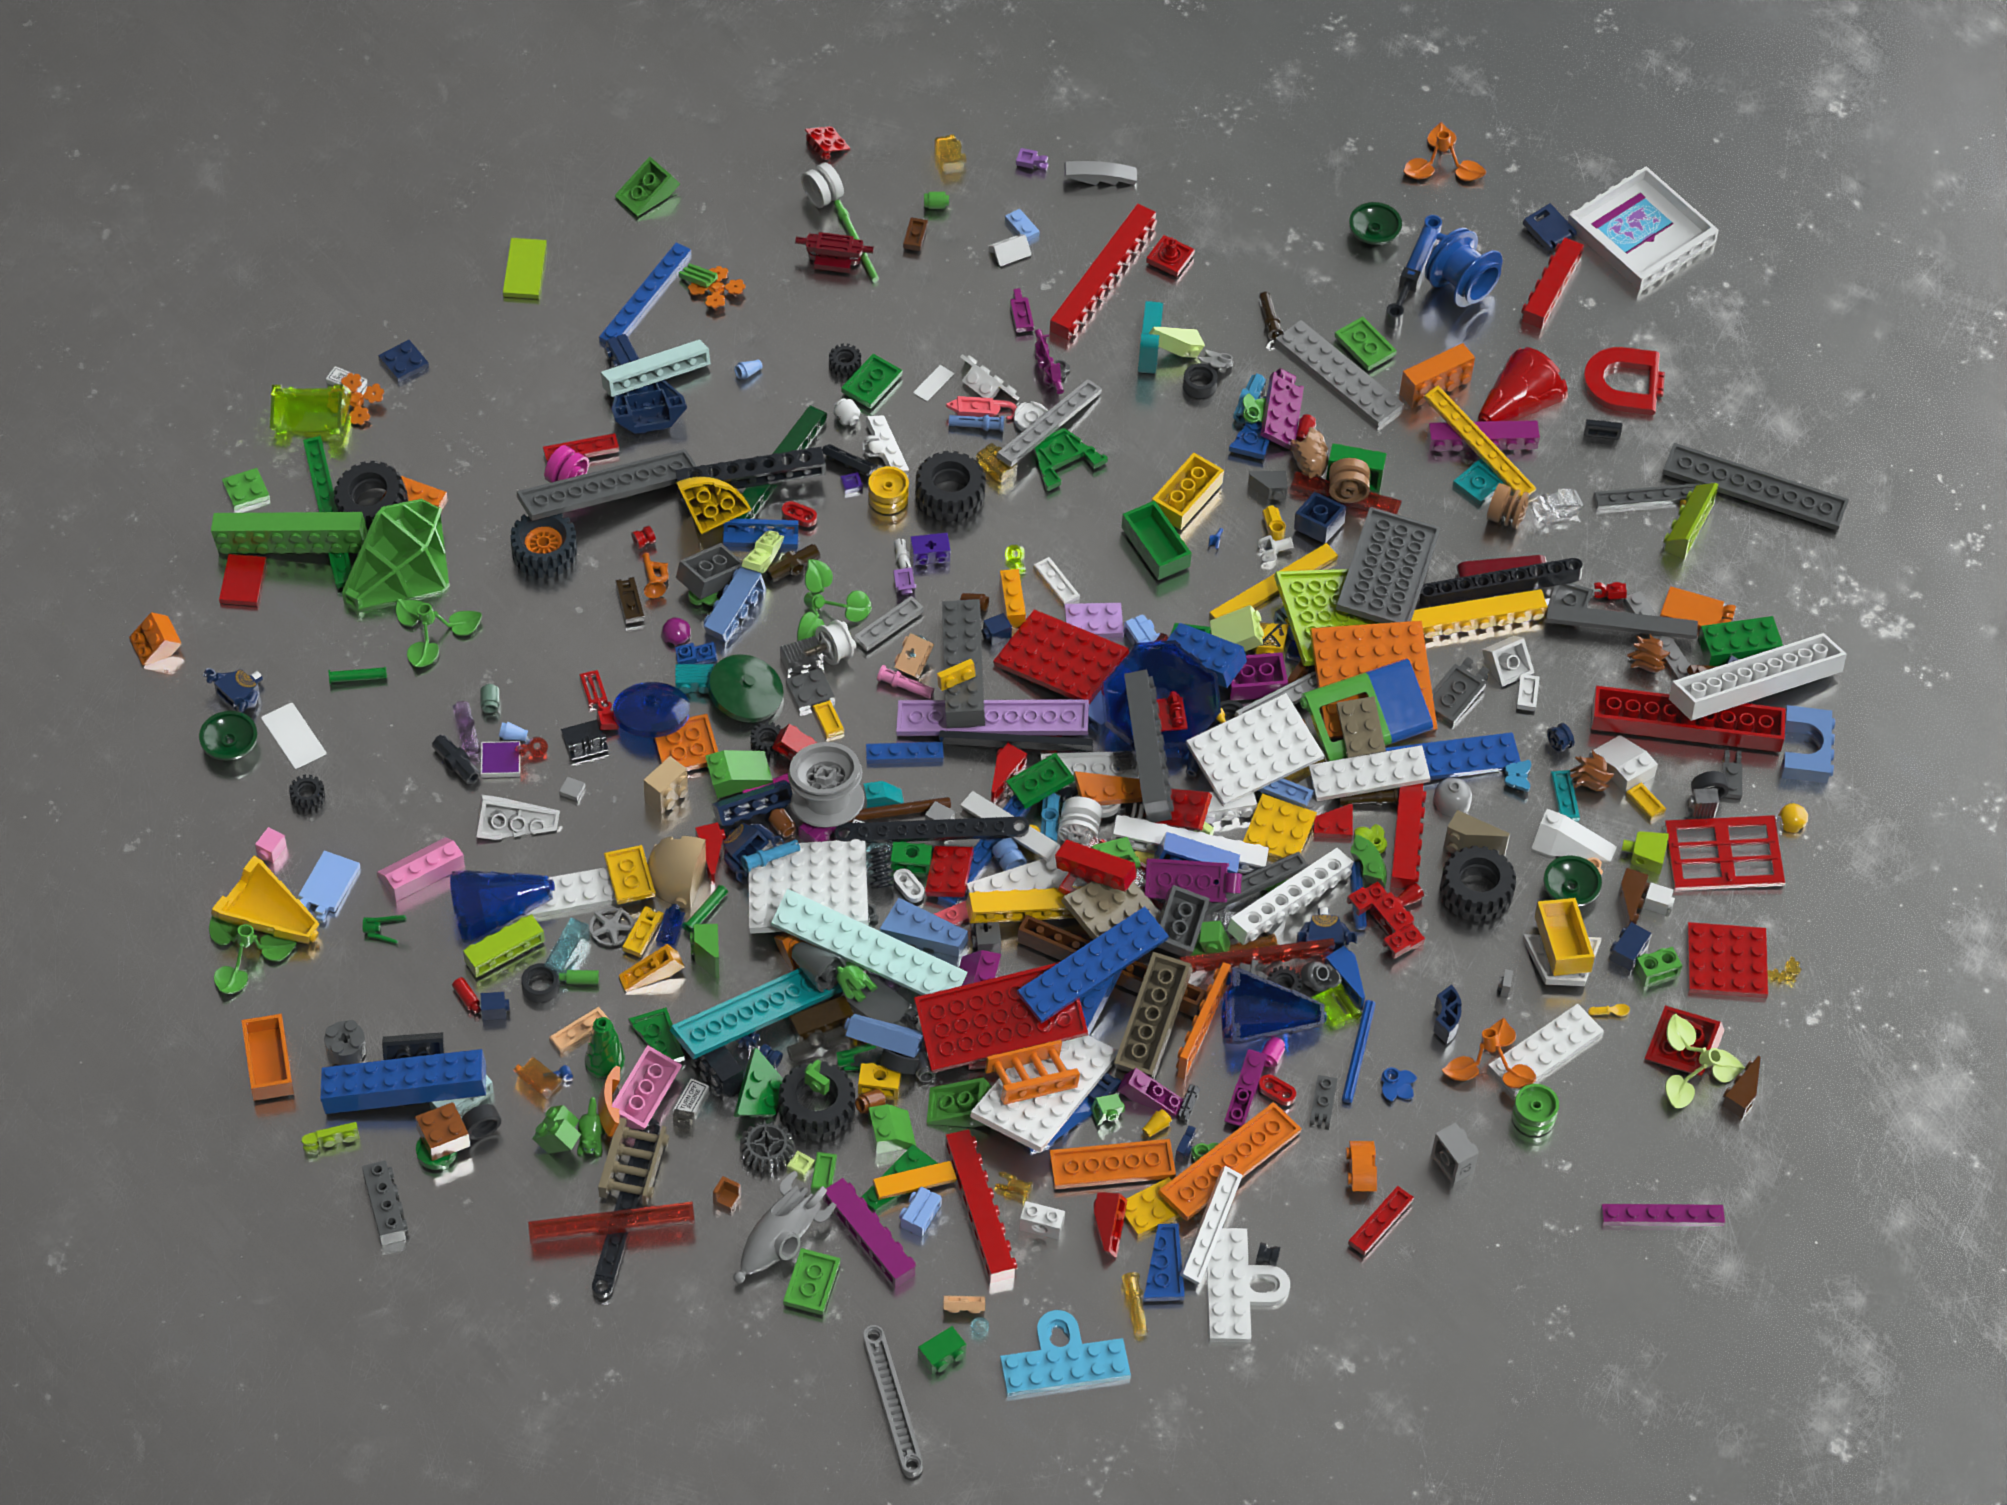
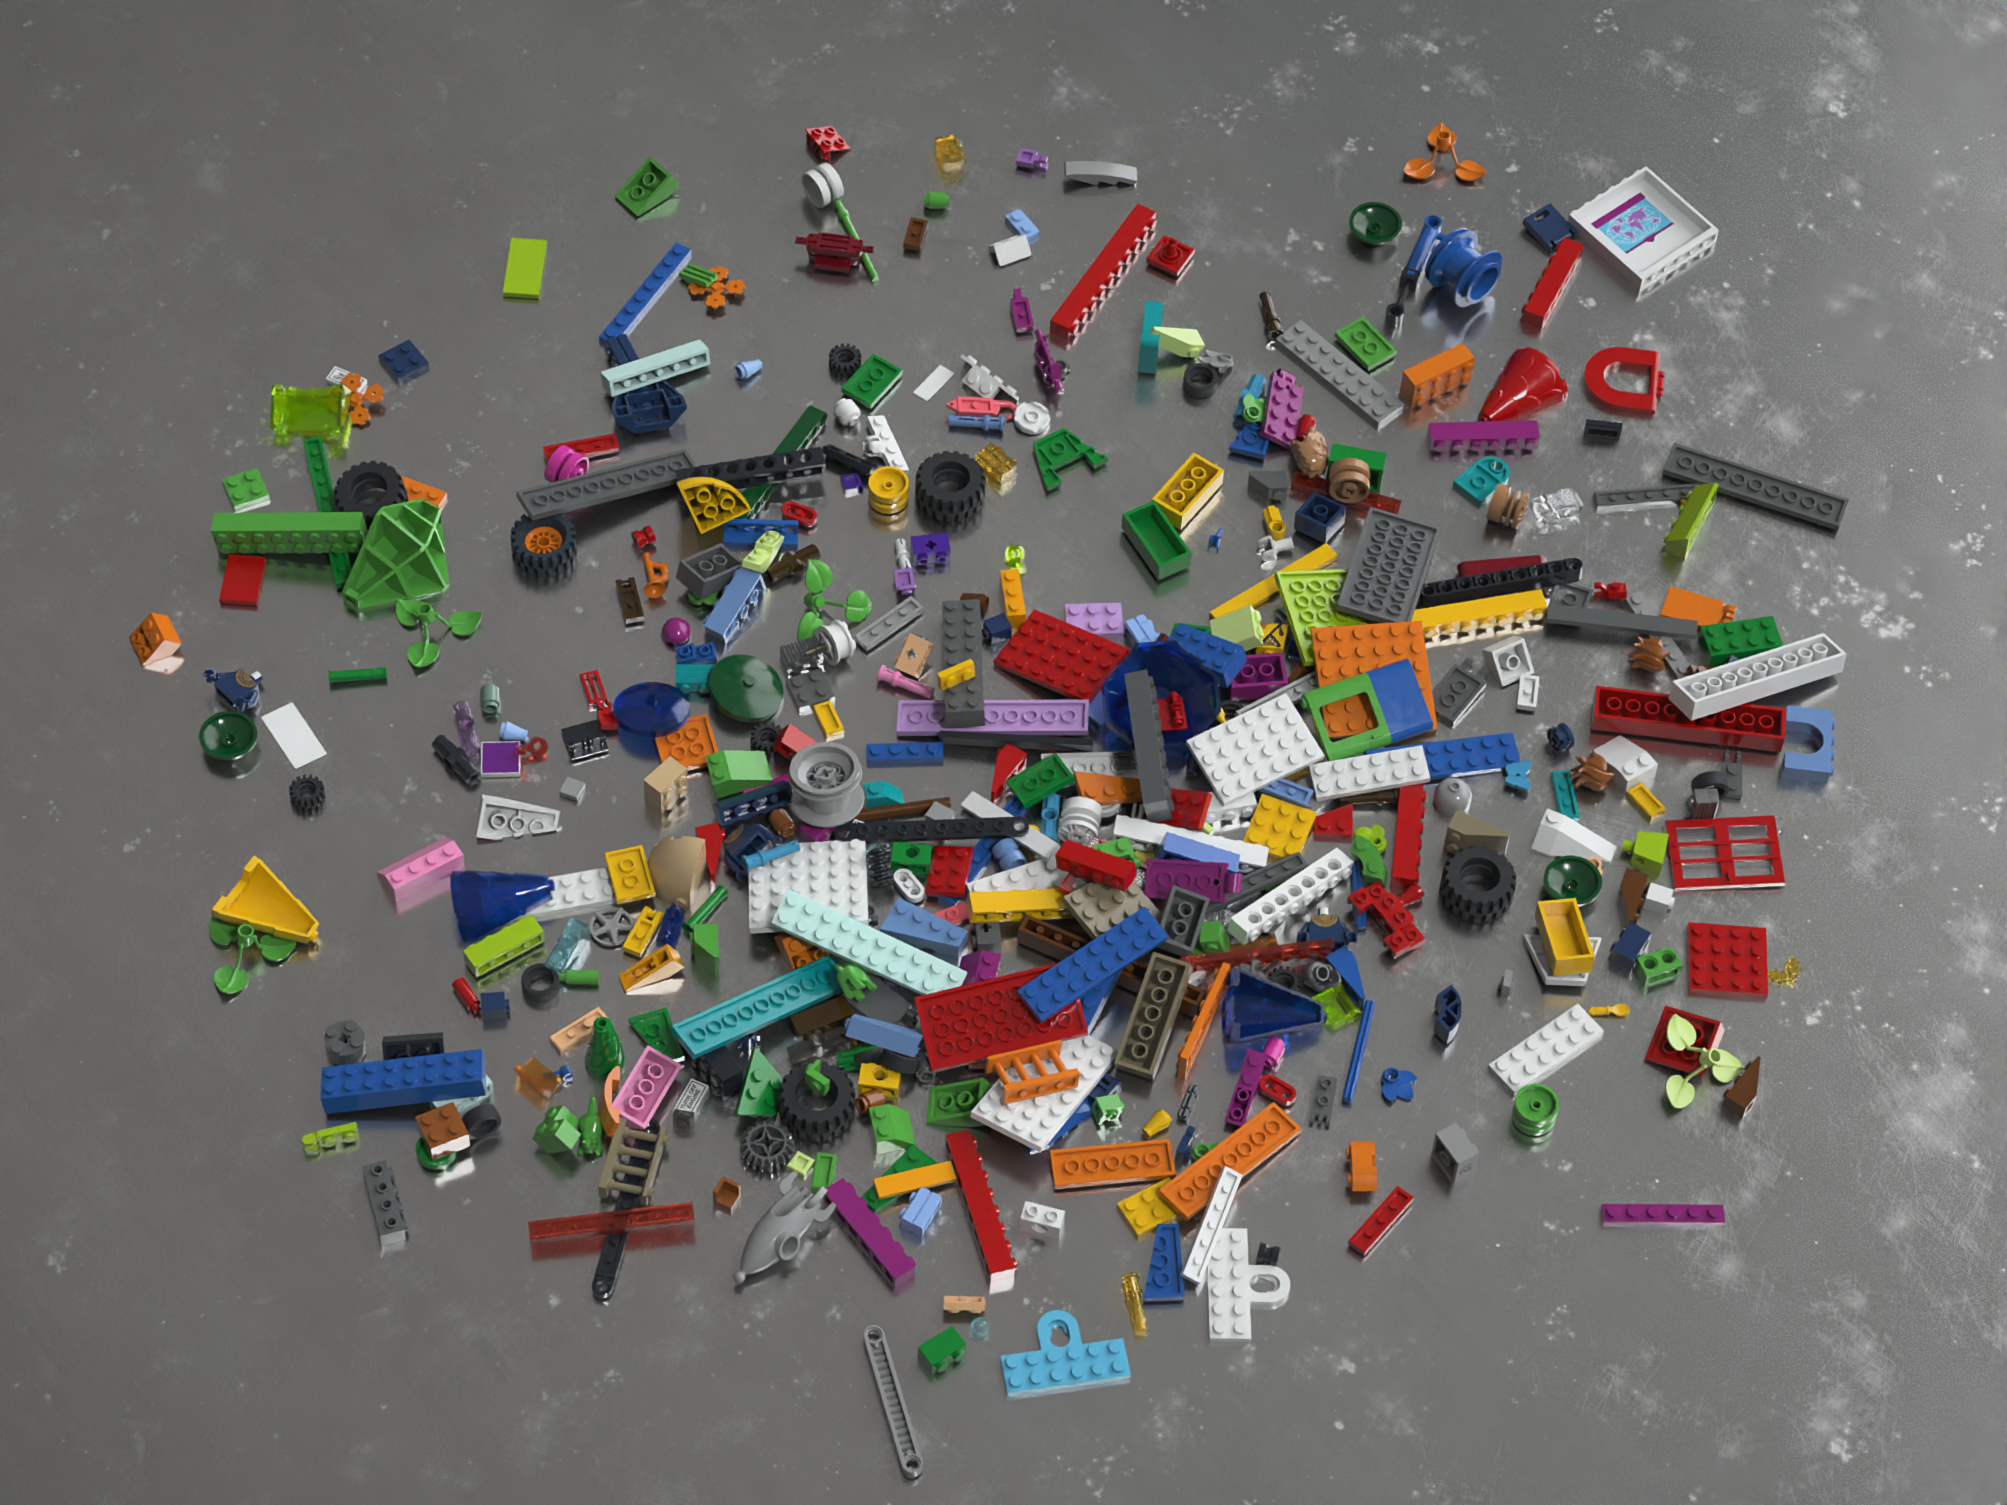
orange piece [241,1014,294,1101] -> none
bright pink brick [255,827,286,863] -> none
light blue tile [298,851,360,922] -> none
green plant [362,915,406,944] -> none
dark blue wheel [759,1044,783,1070] -> none
bright green plate [783,1248,841,1315] -> none
dark grey cone [792,942,846,992] -> none
clear yellow piece [995,1172,1033,1199] -> none
light grey plate [997,379,1102,467] -> none
white tile [1033,557,1080,607] -> none
red slope [1093,1192,1128,1258] -> none
magenta slope [1117,1068,1183,1117] -> none
dark tan plate [1336,696,1386,758] -> none
yellow tile [1424,385,1536,499] -> none
orange plant [1442,1018,1537,1088] -> none
yellow hair [1777,803,1808,833] -> none

